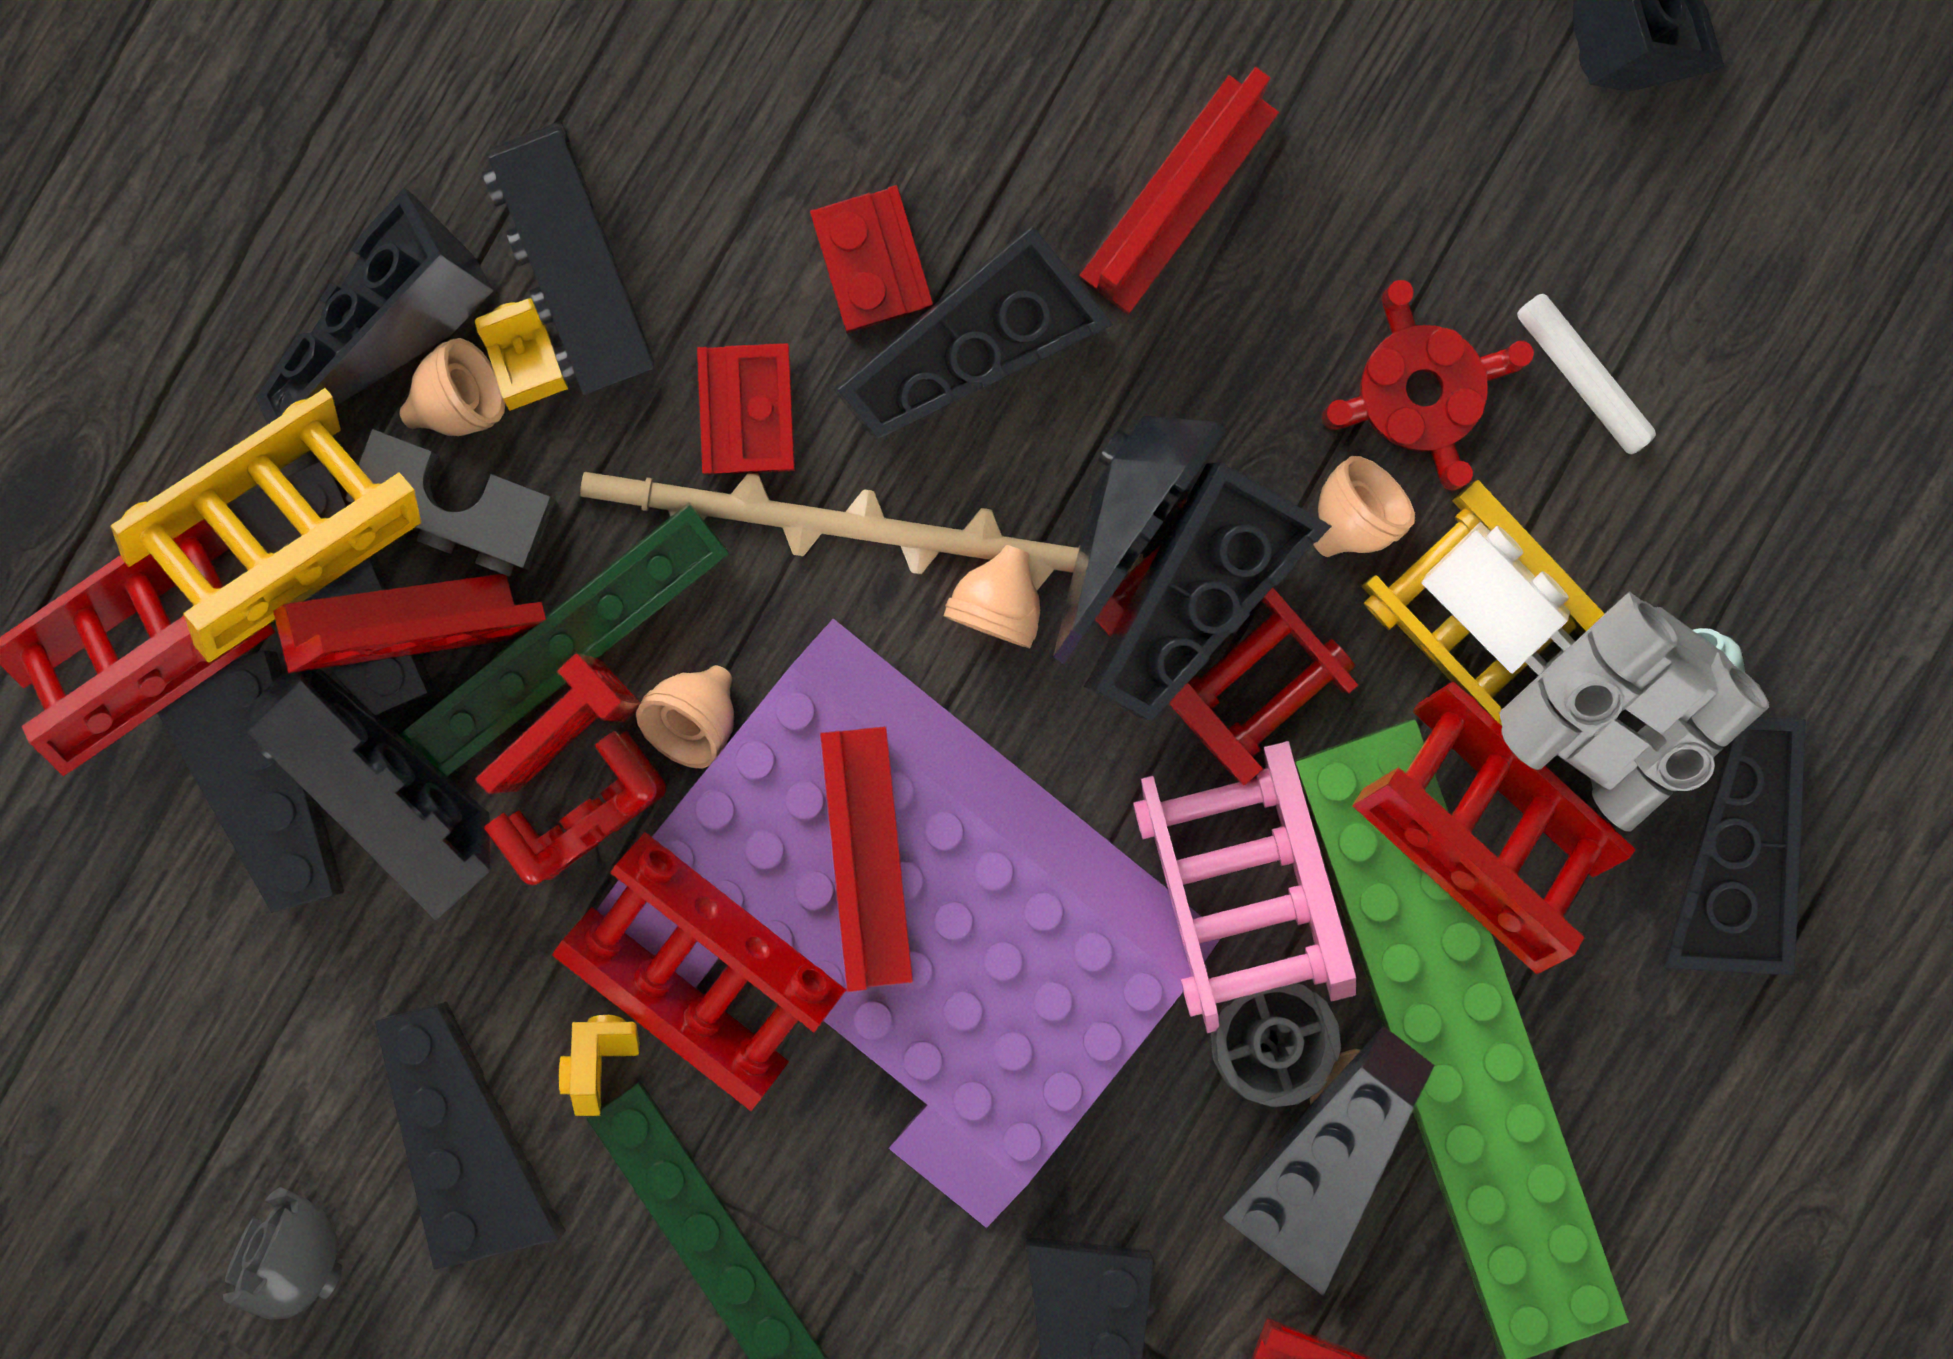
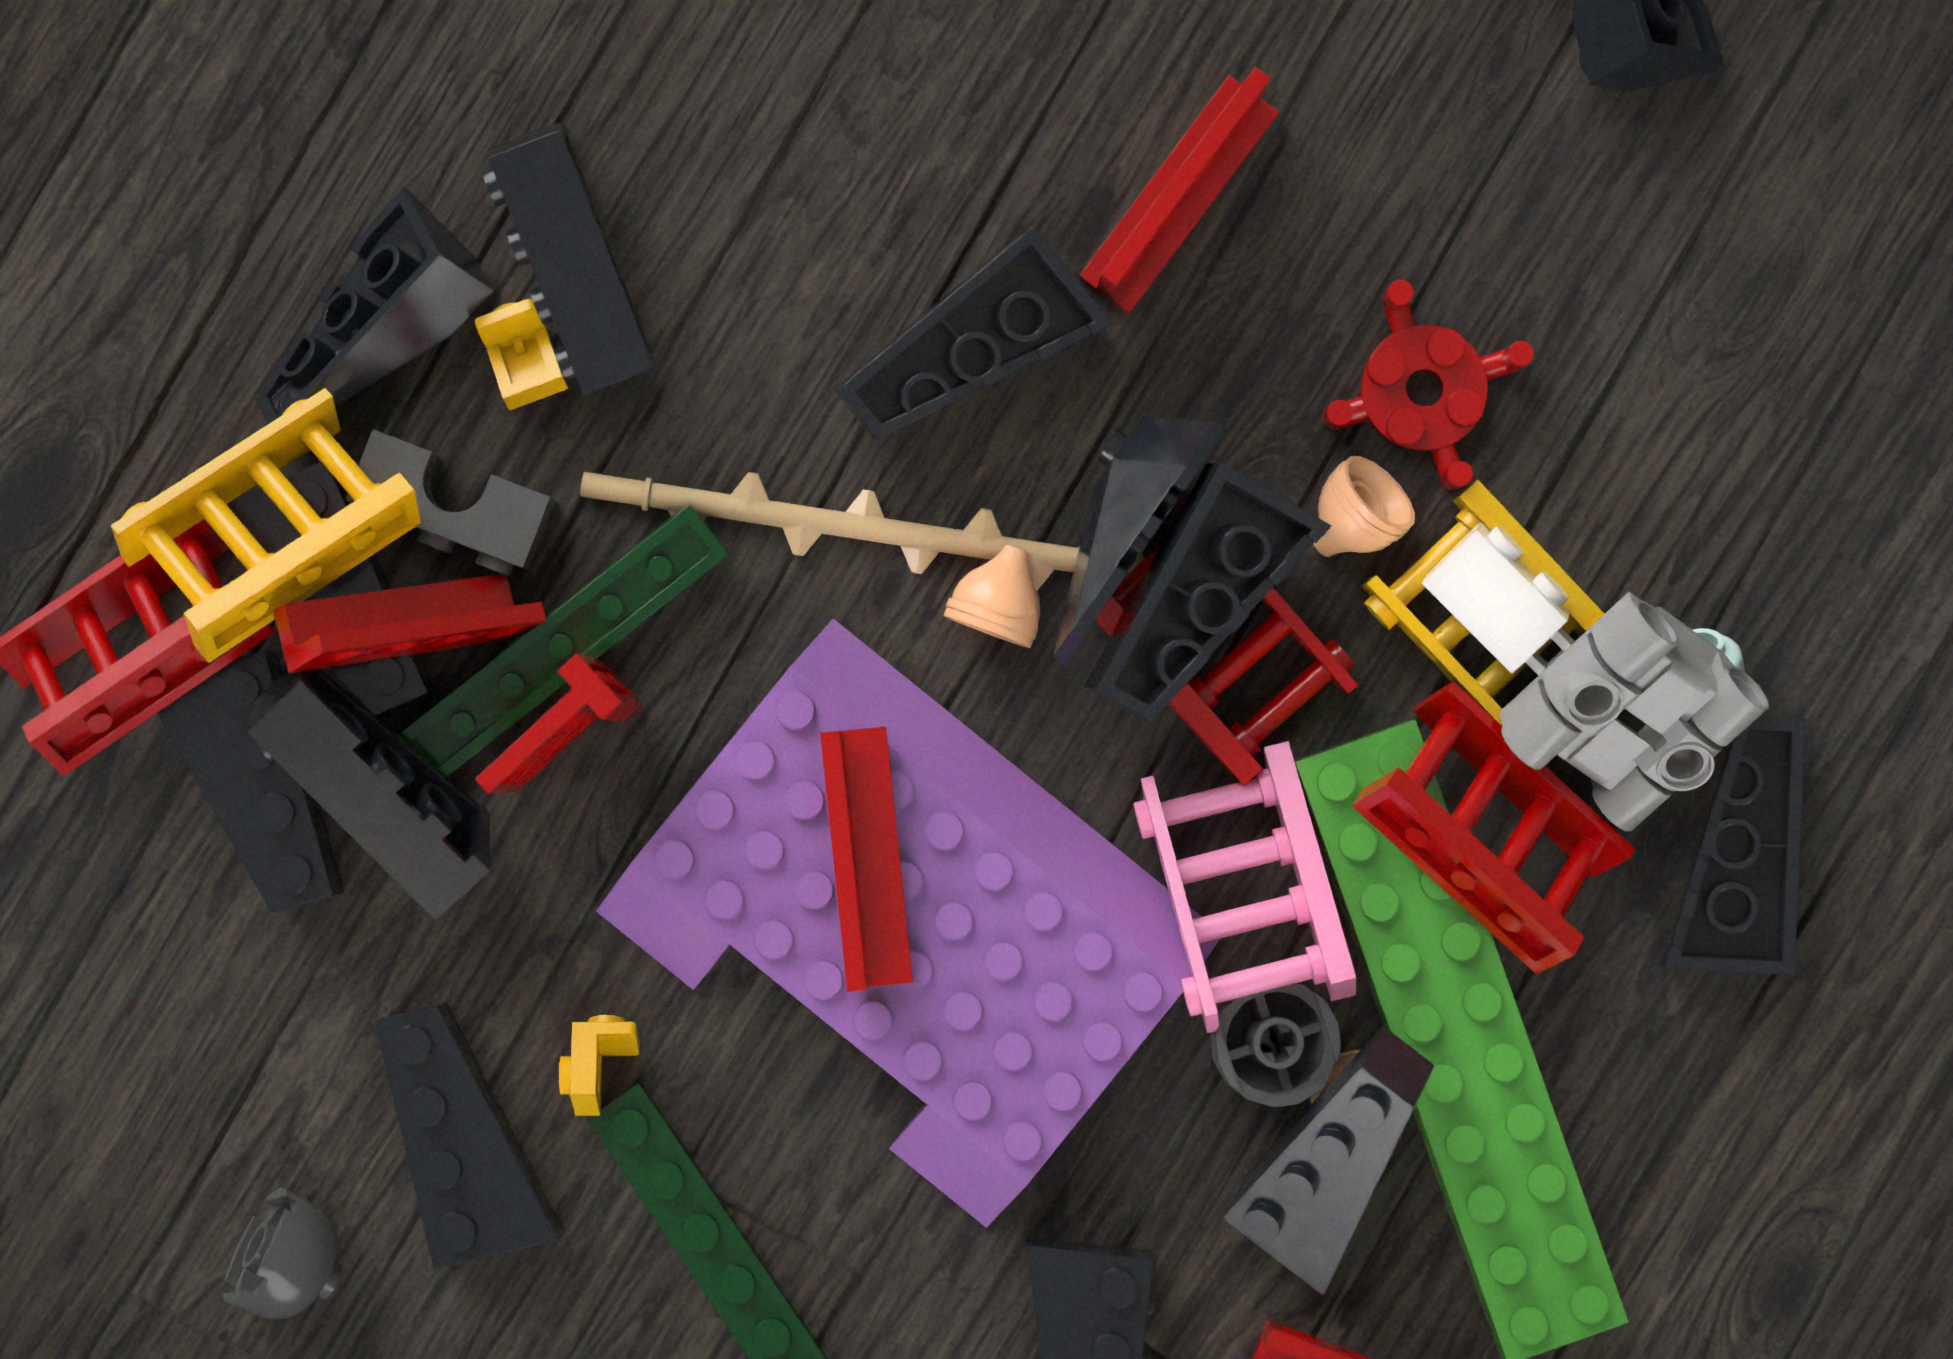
light nougat helmet [400,338,505,436] -> none
red plate [484,730,666,885] -> none
red fence [552,832,847,1111] -> none
light nougat helmet [636,665,734,769] -> none
red plate [697,343,795,475] -> none
red plate [810,185,933,333] -> none
white axle [1517,294,1656,454] -> none

